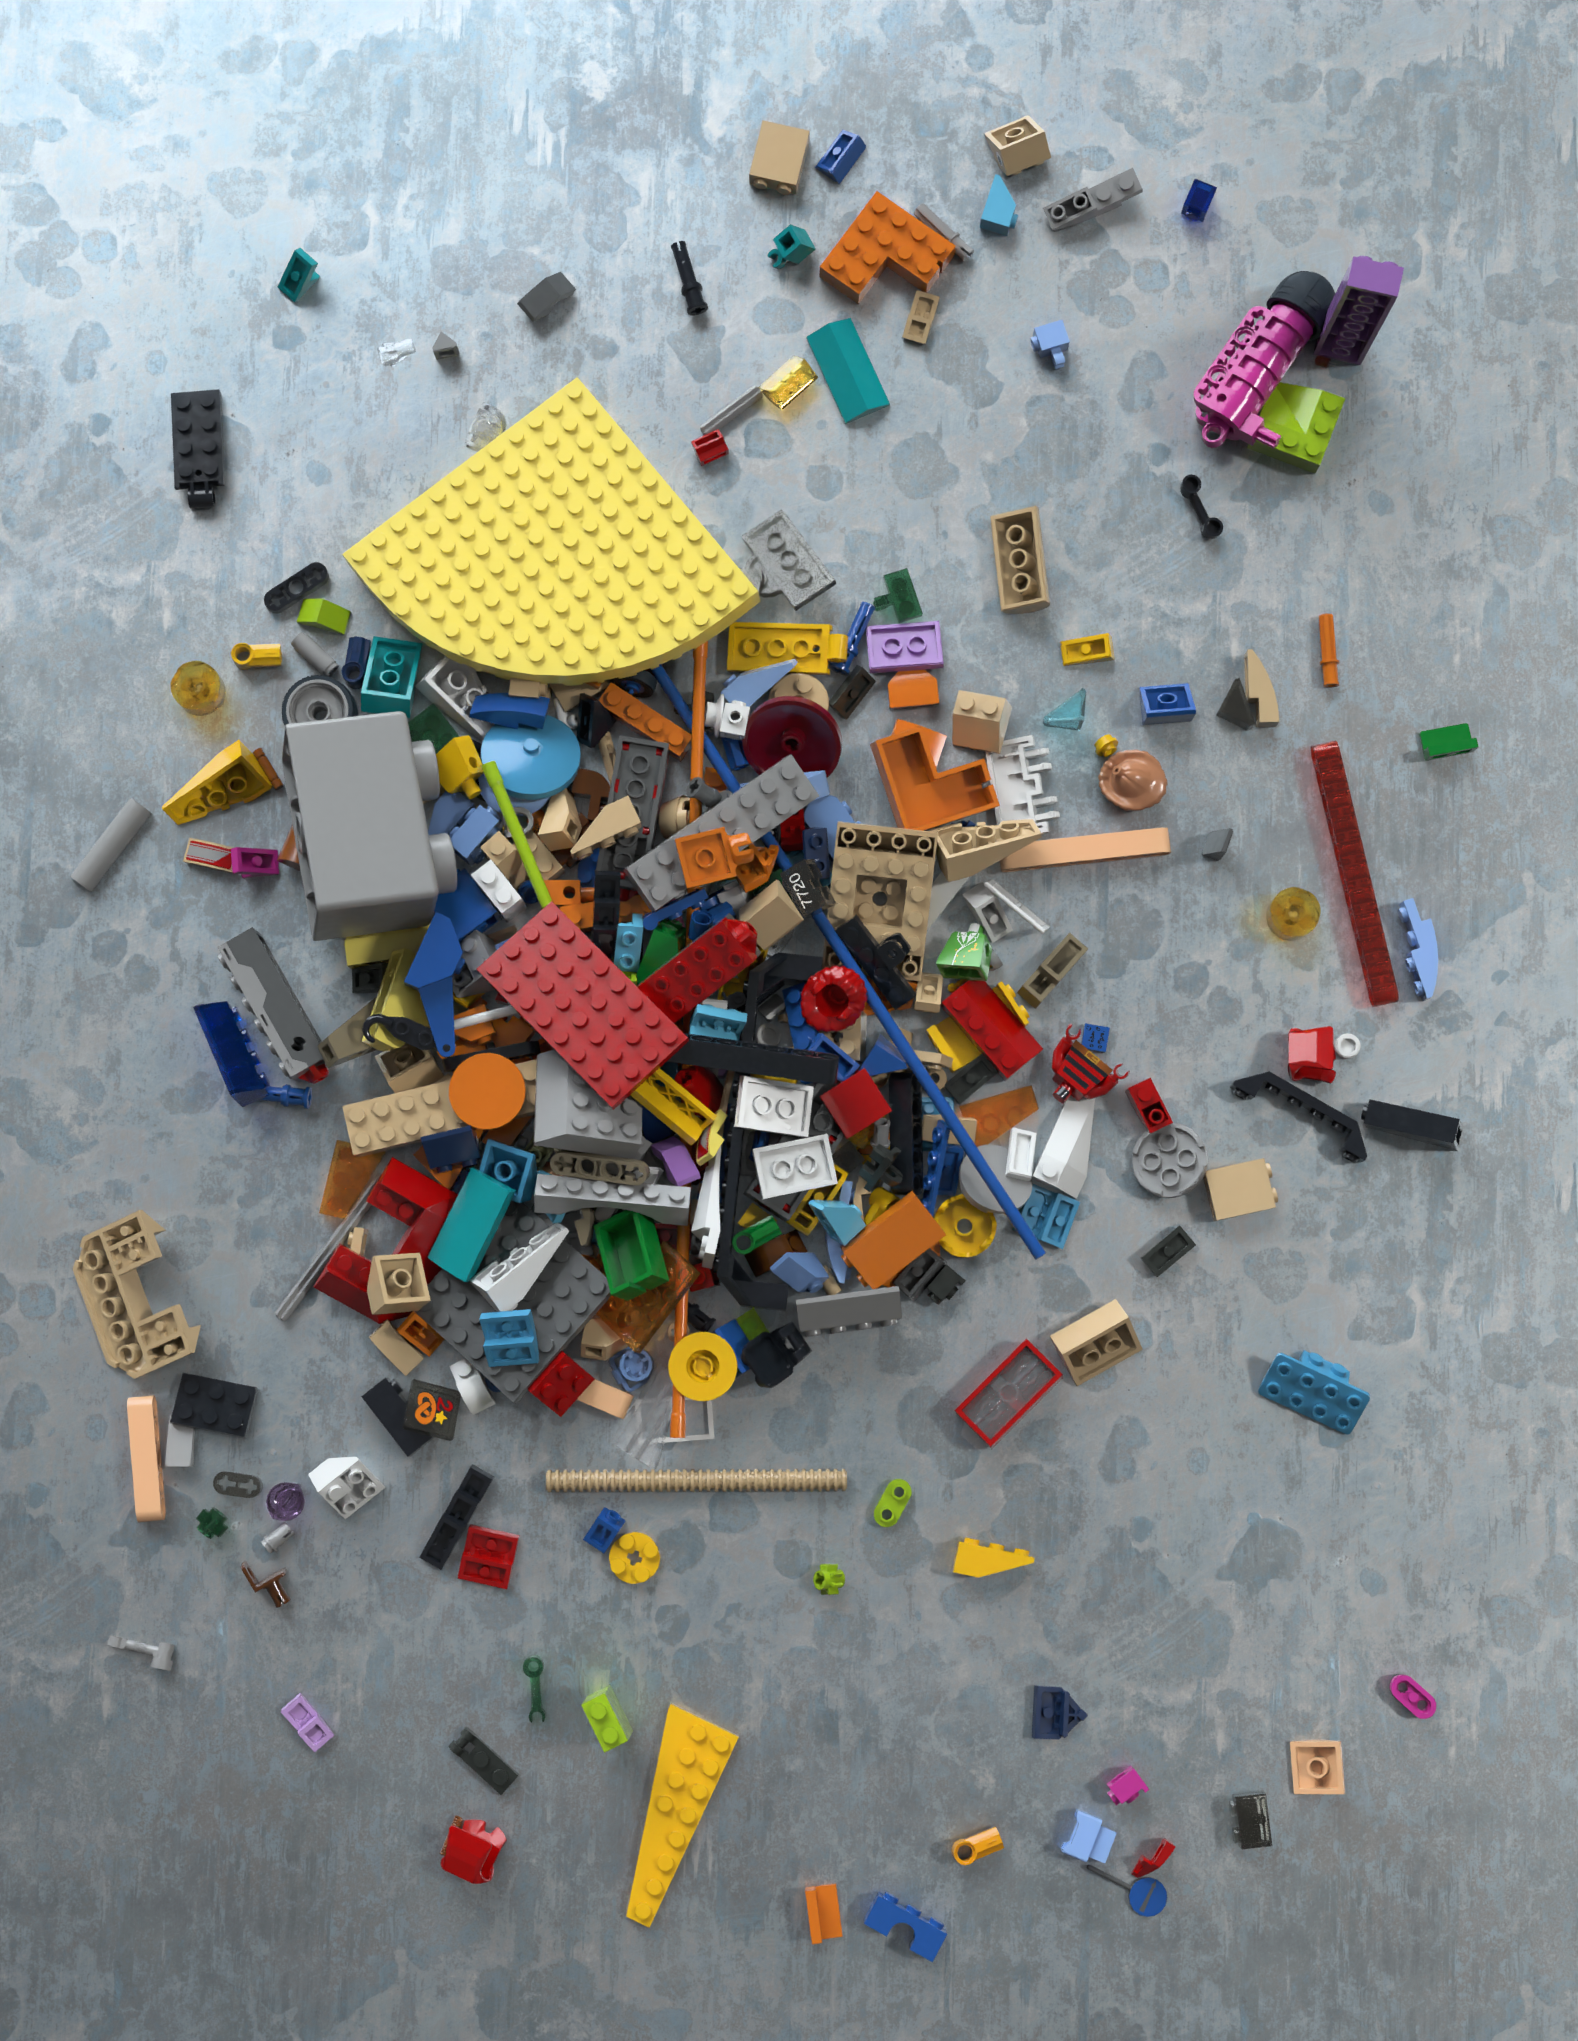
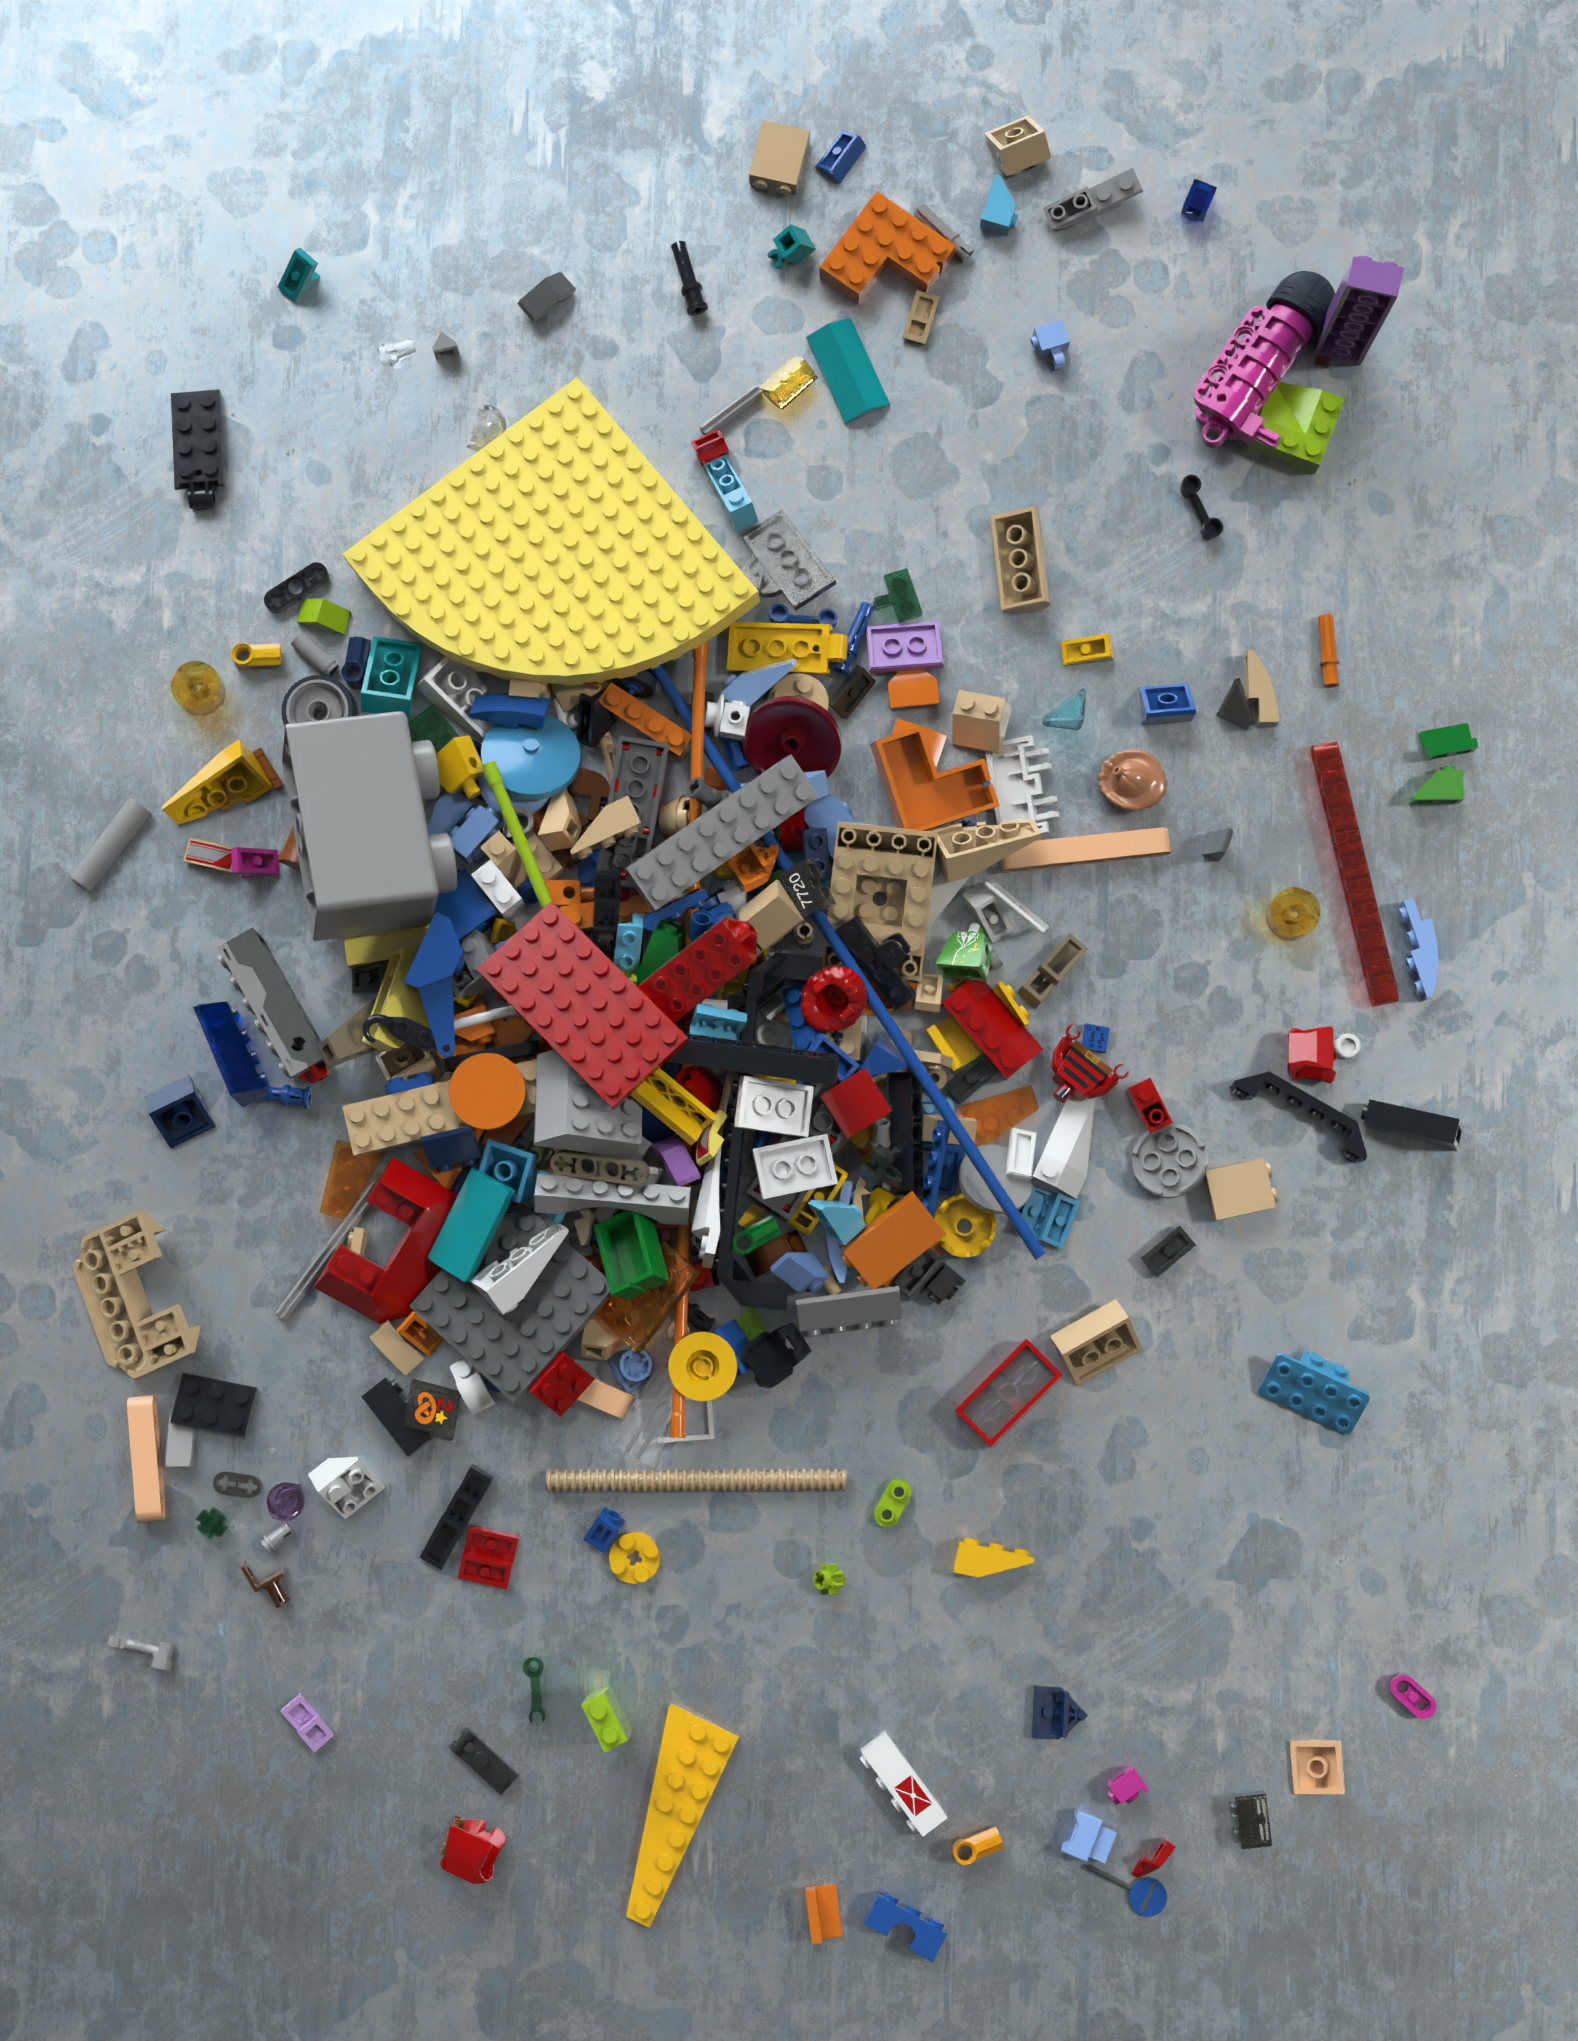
tan slope [367,1253,431,1315] -> none
dark azure slope [479,1309,539,1367] -> none
orange plate [674,827,754,889] -> none
yellow plate [1094,734,1118,757] -> none
none -> dark blue slope [144,1075,216,1148]
none -> blue plate [384,1072,435,1095]
none -> yellow slope [490,918,515,944]
none -> medium azure slope [703,455,758,532]
none -> blue bar [769,604,838,628]
none -> dark tan pin [795,922,814,949]
none -> white brick [860,1731,948,1837]
none -> bright green slope [1409,766,1464,804]

